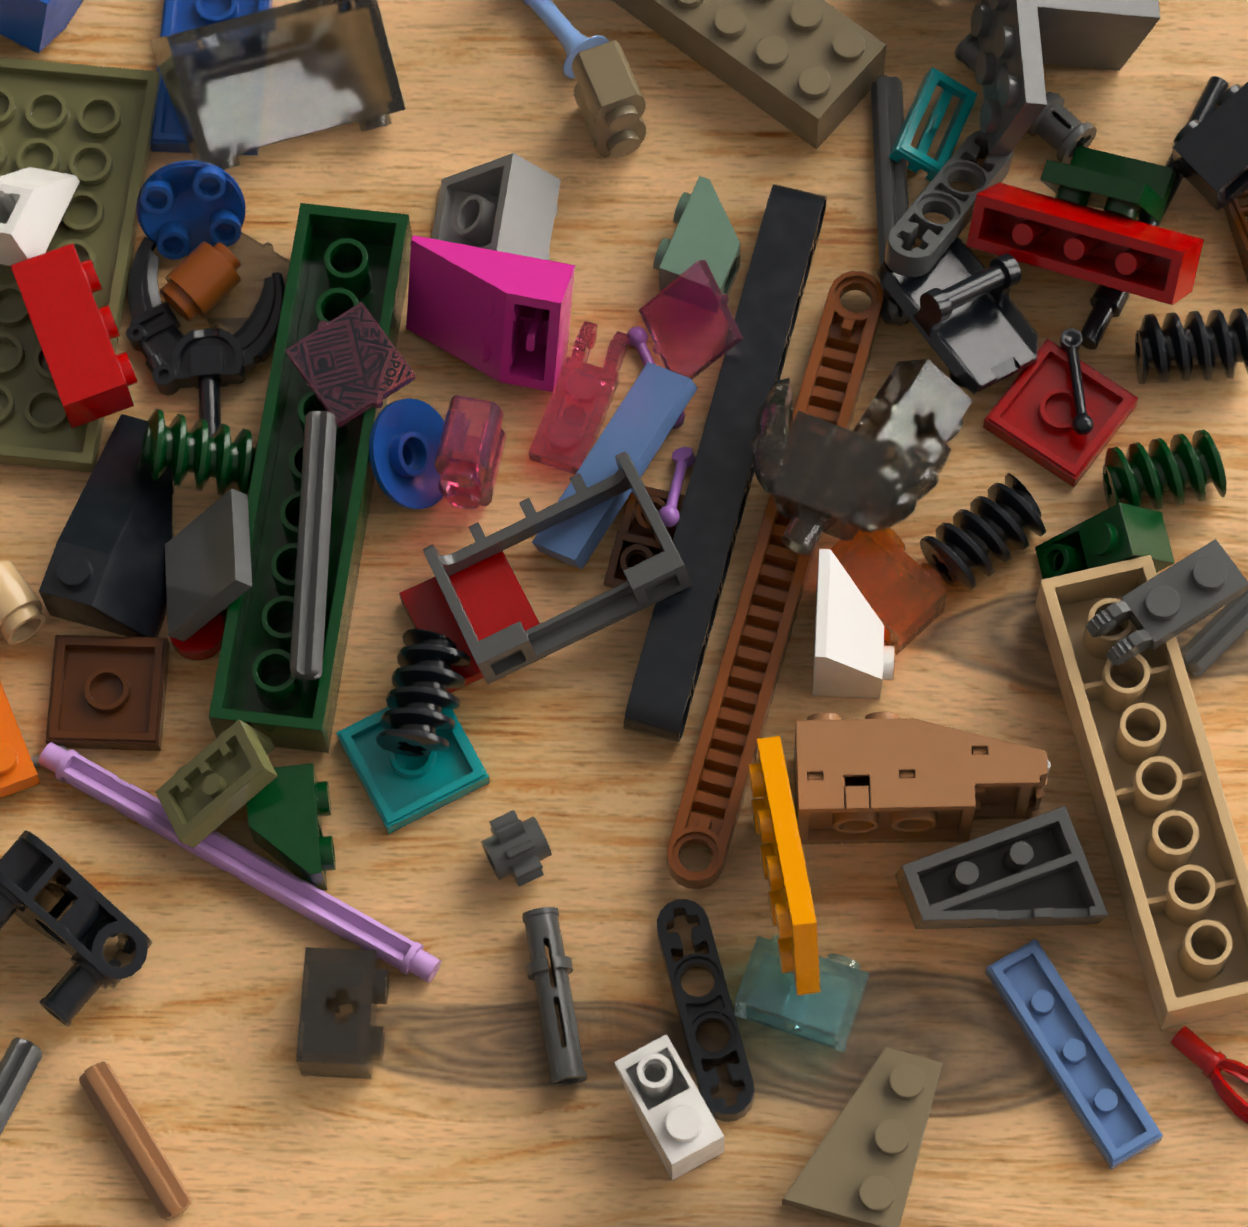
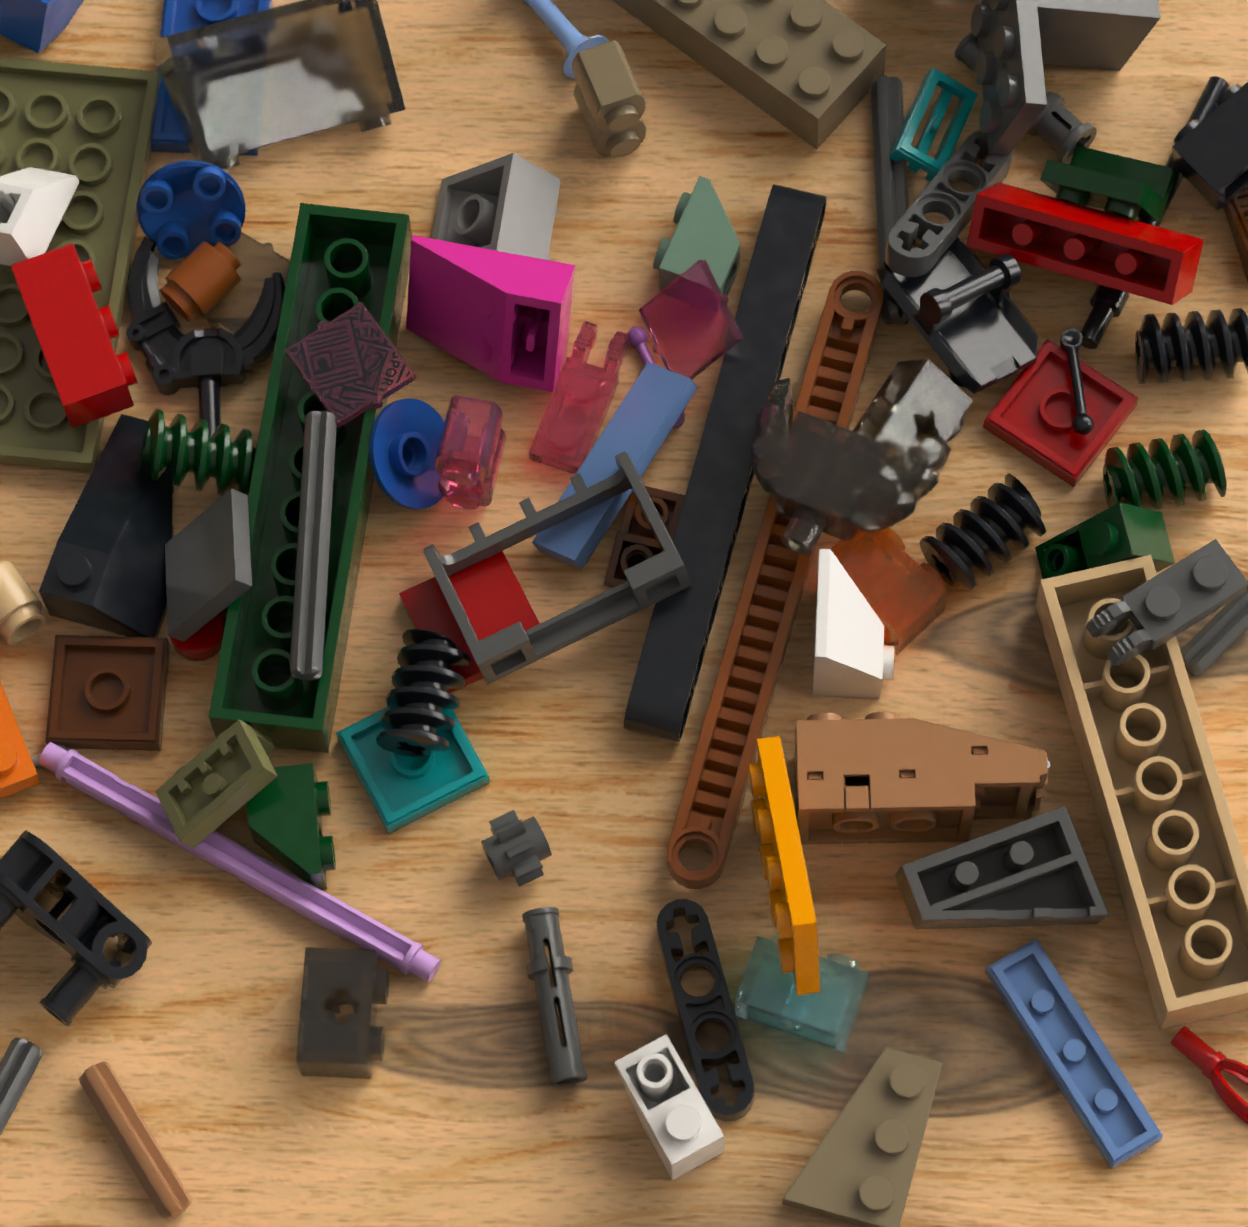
medium lavender hinge [658,447,696,527] -> none

